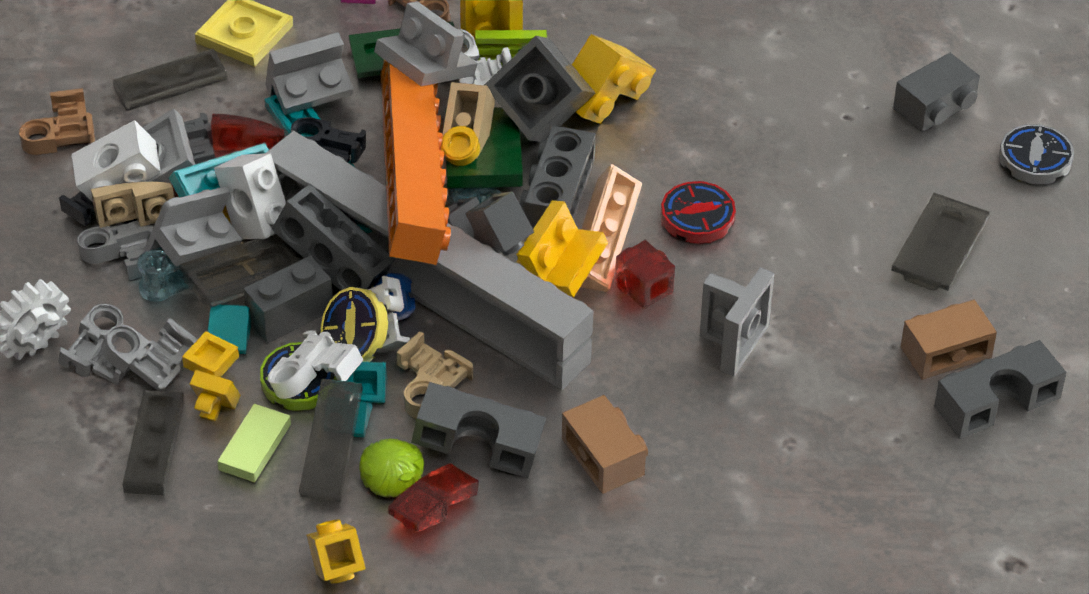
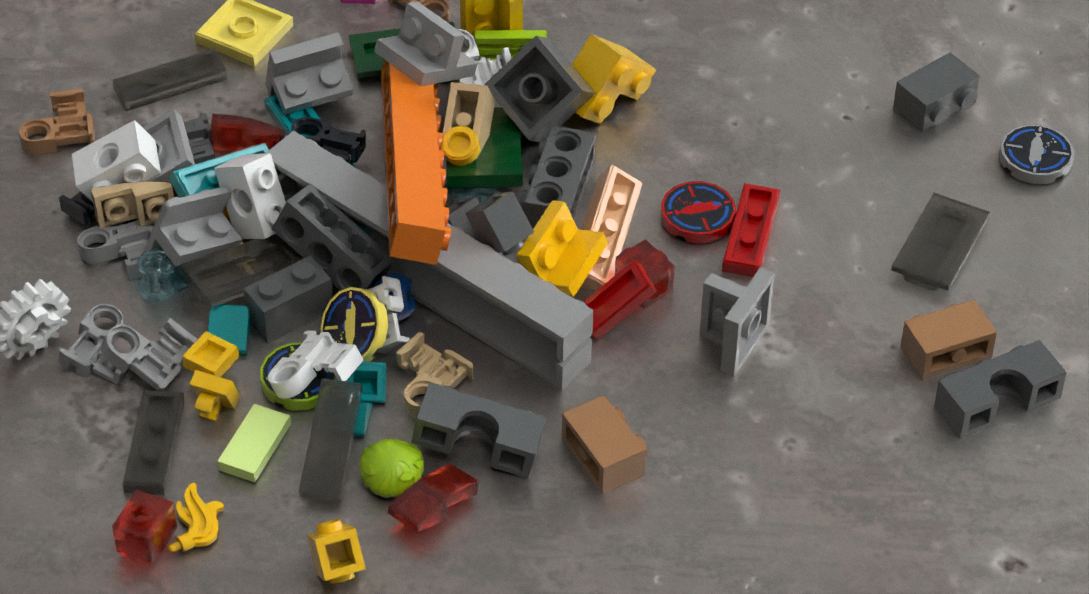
none -> clear red brick [112,489,177,565]
none -> yellow piece [168,483,224,552]
none -> red tile [583,260,657,340]
none -> red tile [722,183,781,277]

